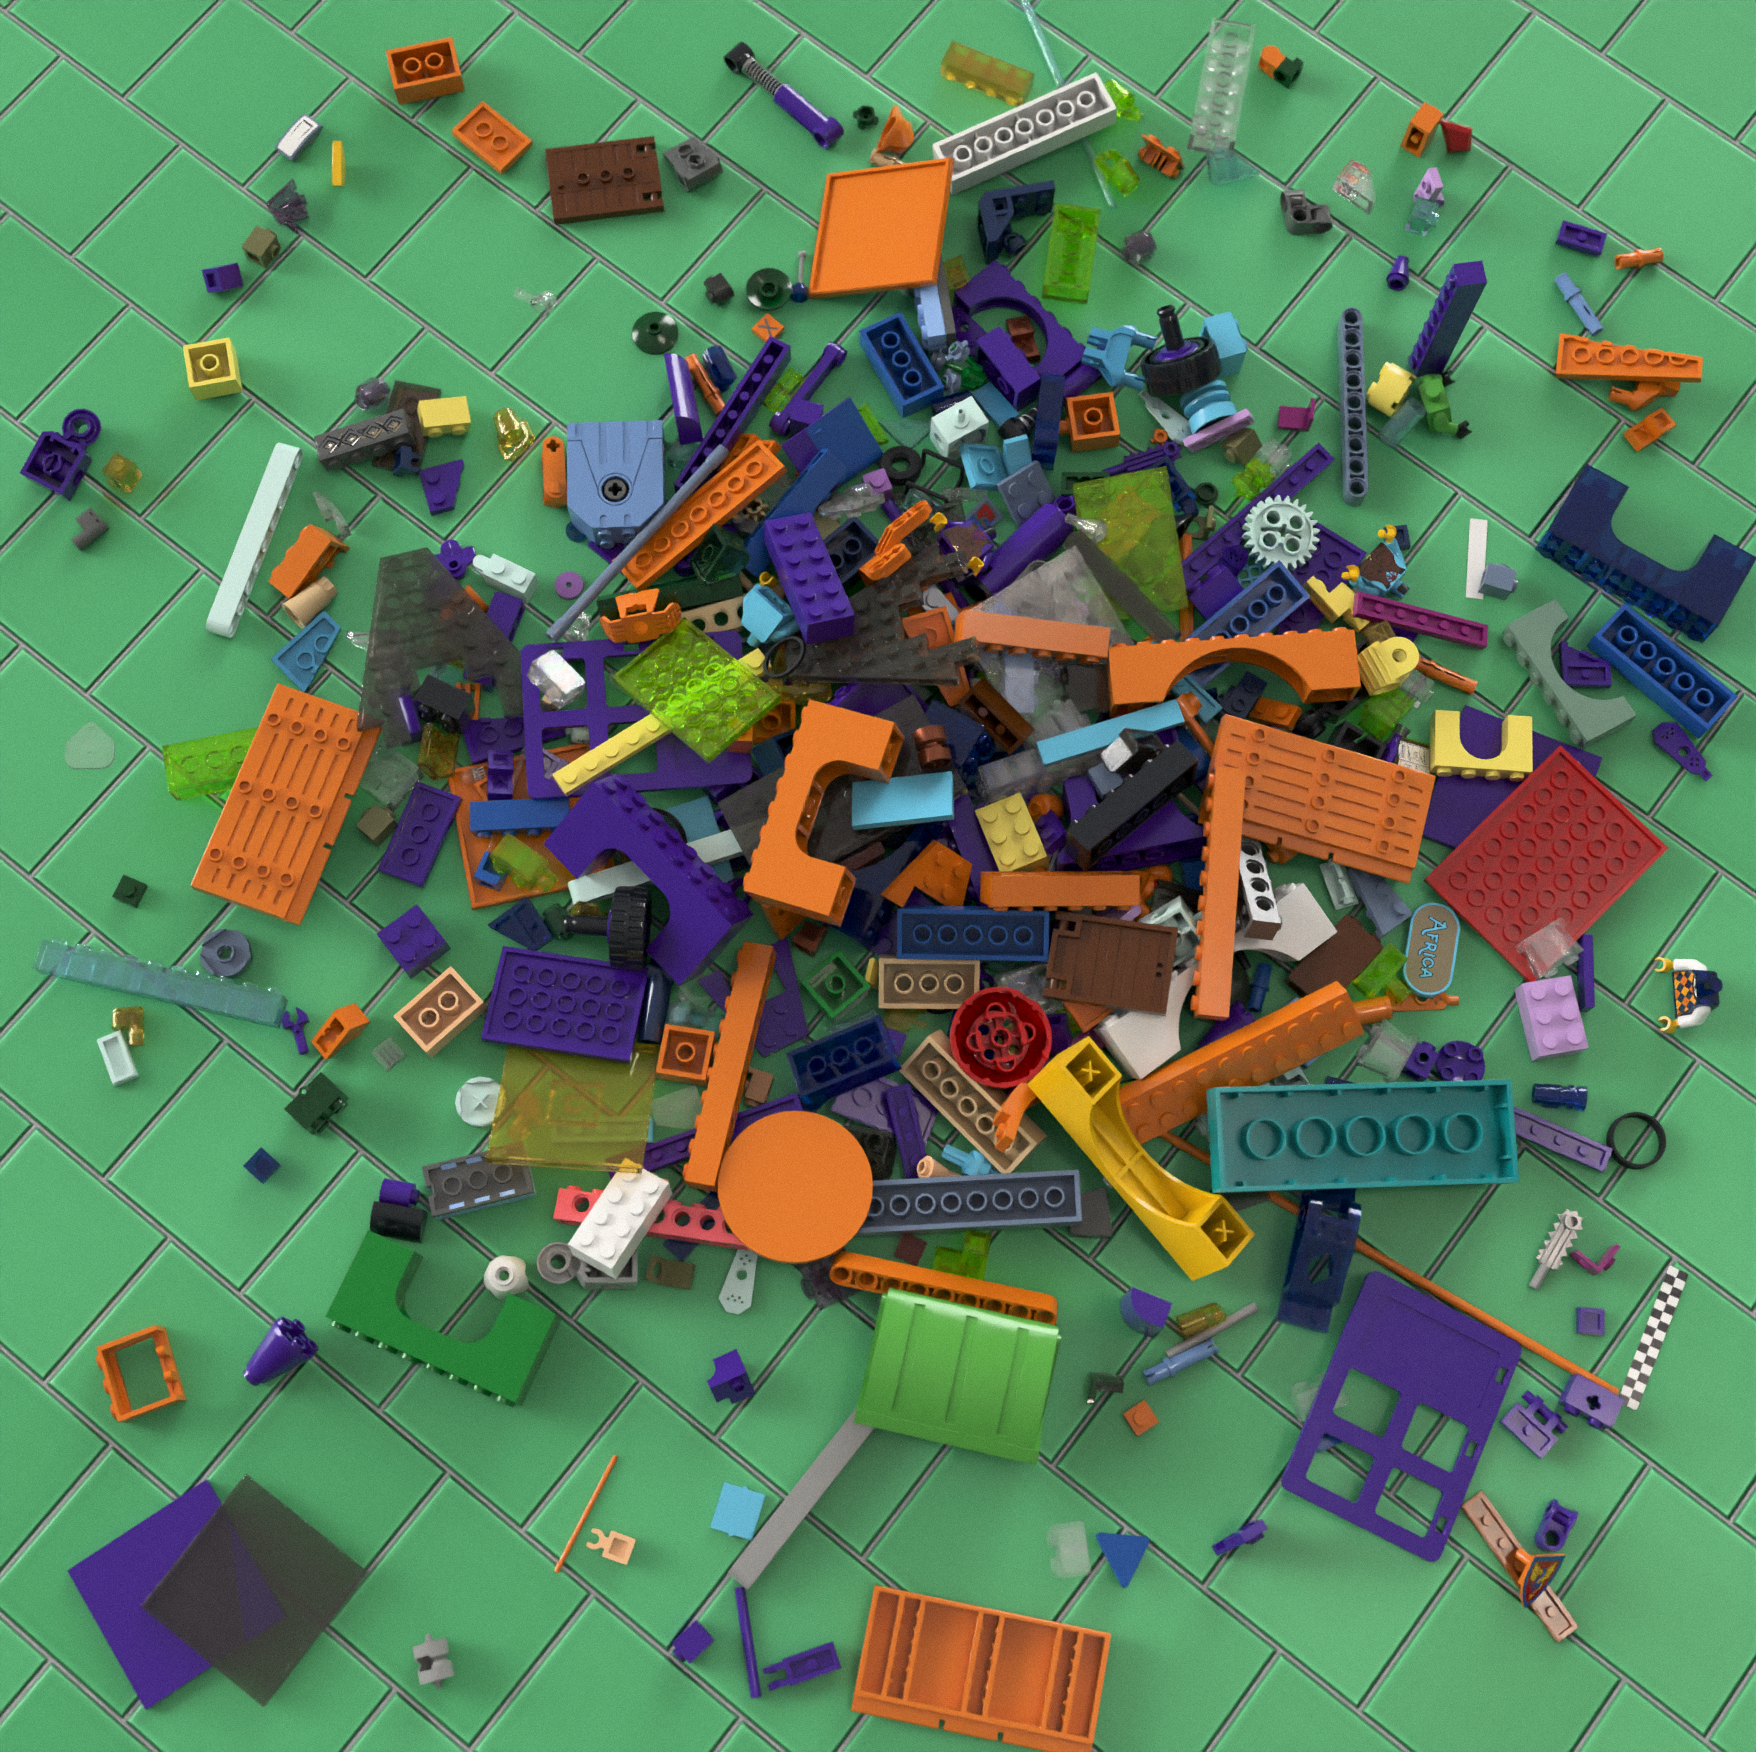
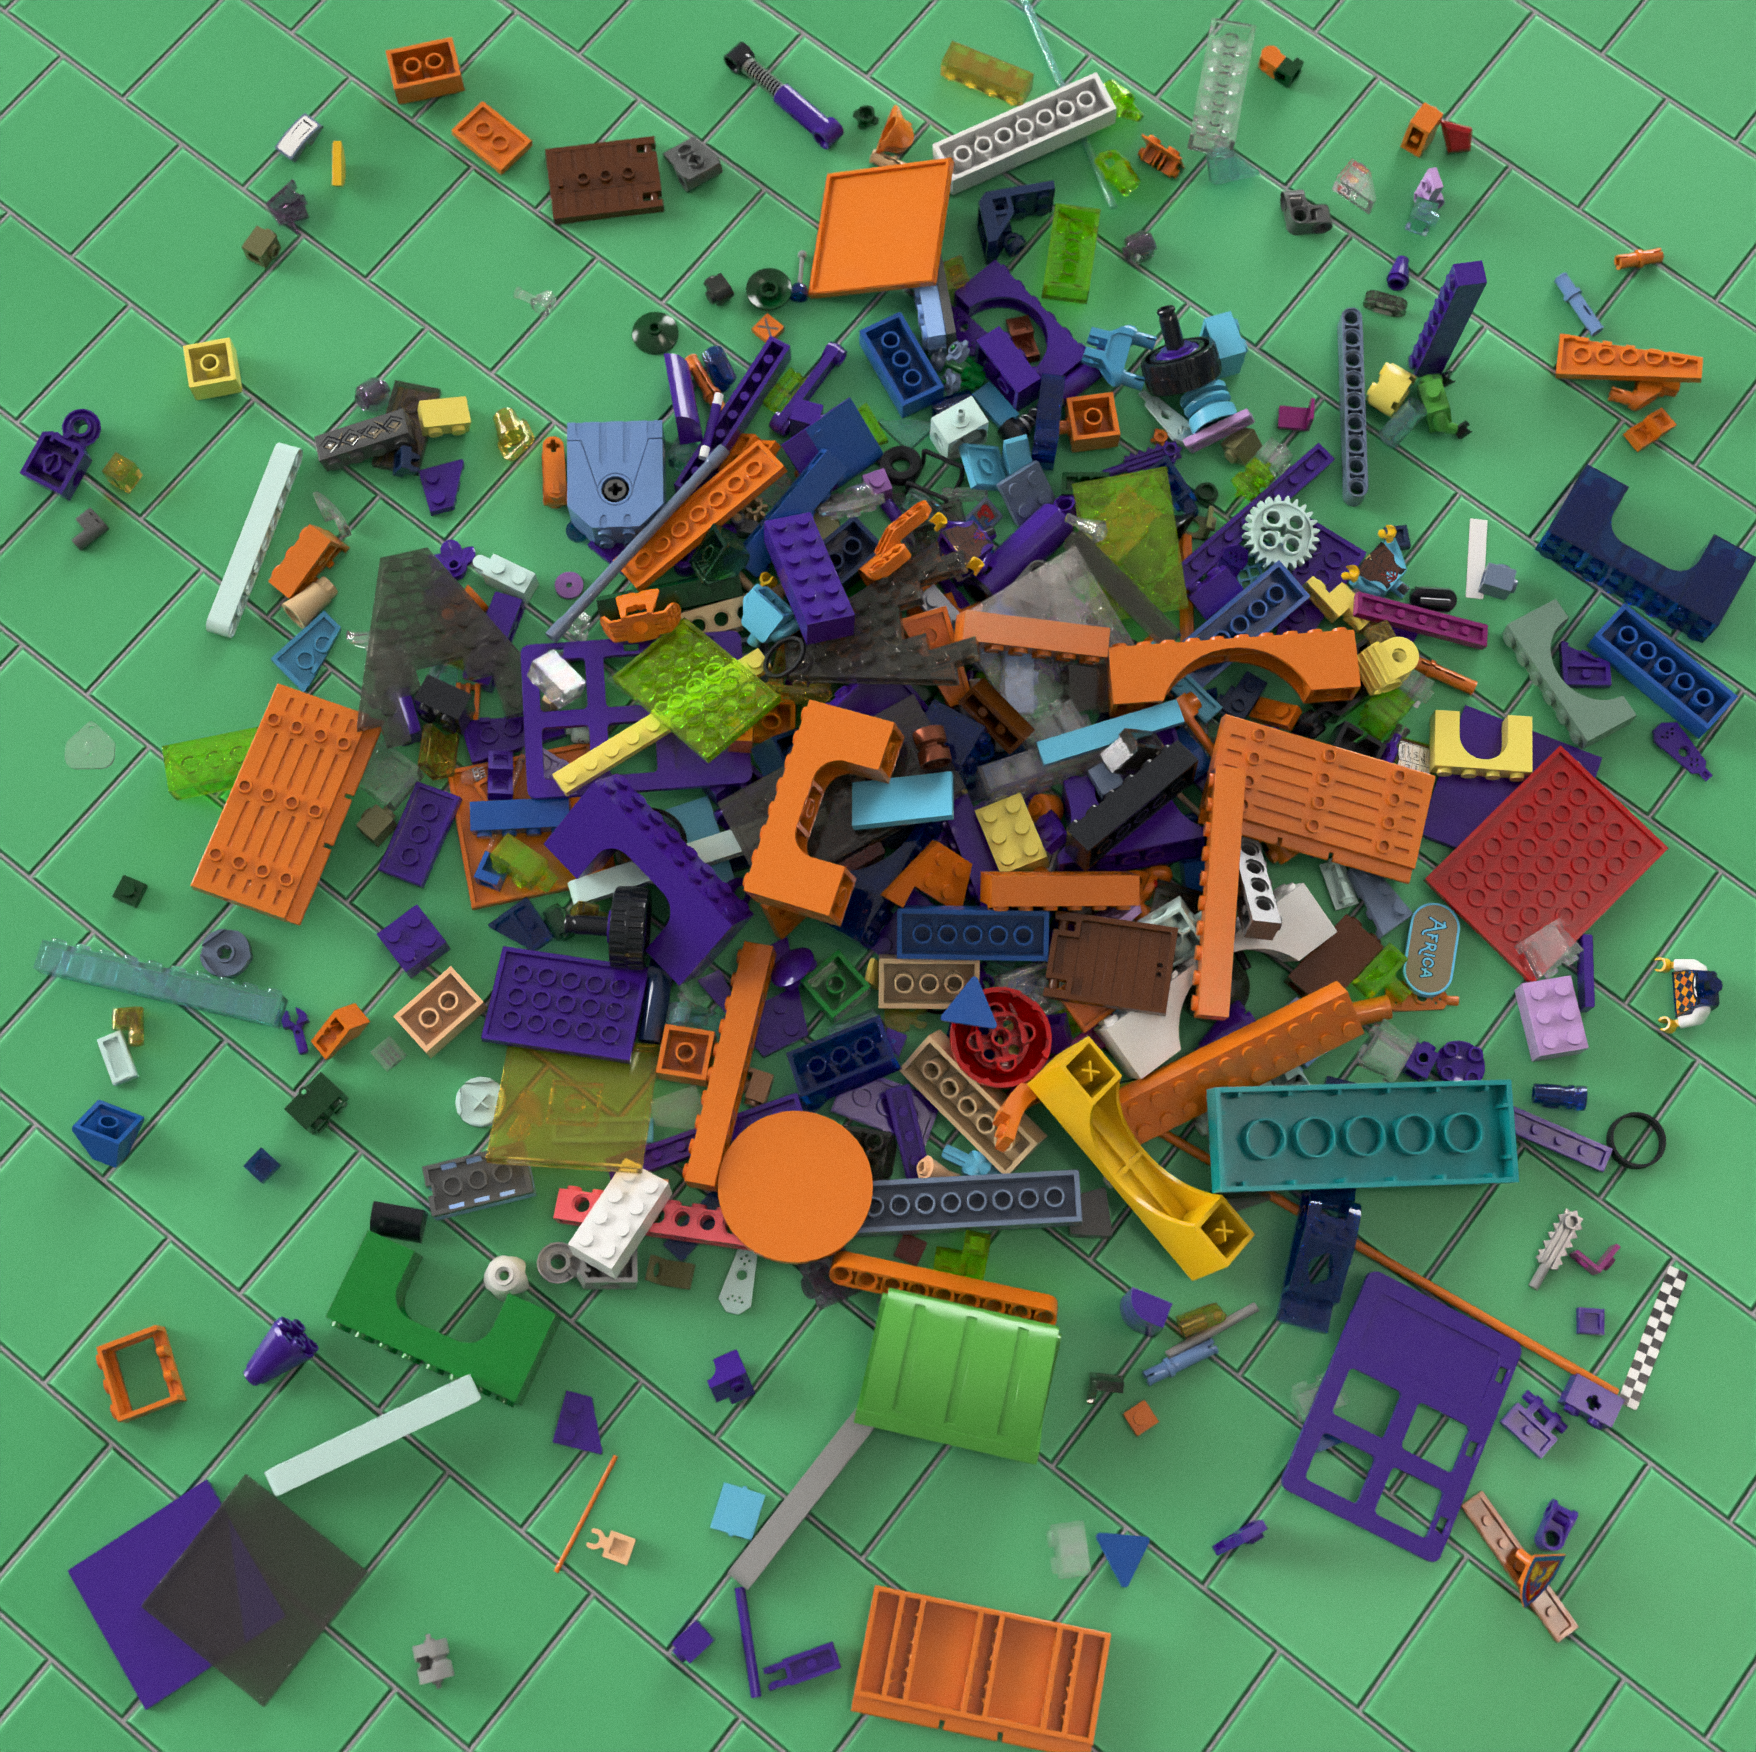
dark purple panel [202,262,243,293] -> none
dark purple brick [379,1178,420,1208] -> none
copper panel [792,921,828,958] -> none
blue axle [1246,963,1272,1013] -> none
dark purple plate [1555,220,1607,257] -> none
none -> blue slope [72,1099,144,1168]
none -> light aqua beam [264,1374,481,1496]
none -> dark purple wing [553,1391,603,1455]
none -> dark purple bar [698,393,724,460]
none -> dark purple dish [771,947,817,990]
none -> blue piece [941,976,997,1029]
none -> clear smoke beam [1363,290,1408,318]
none -> black piece [1409,586,1457,612]

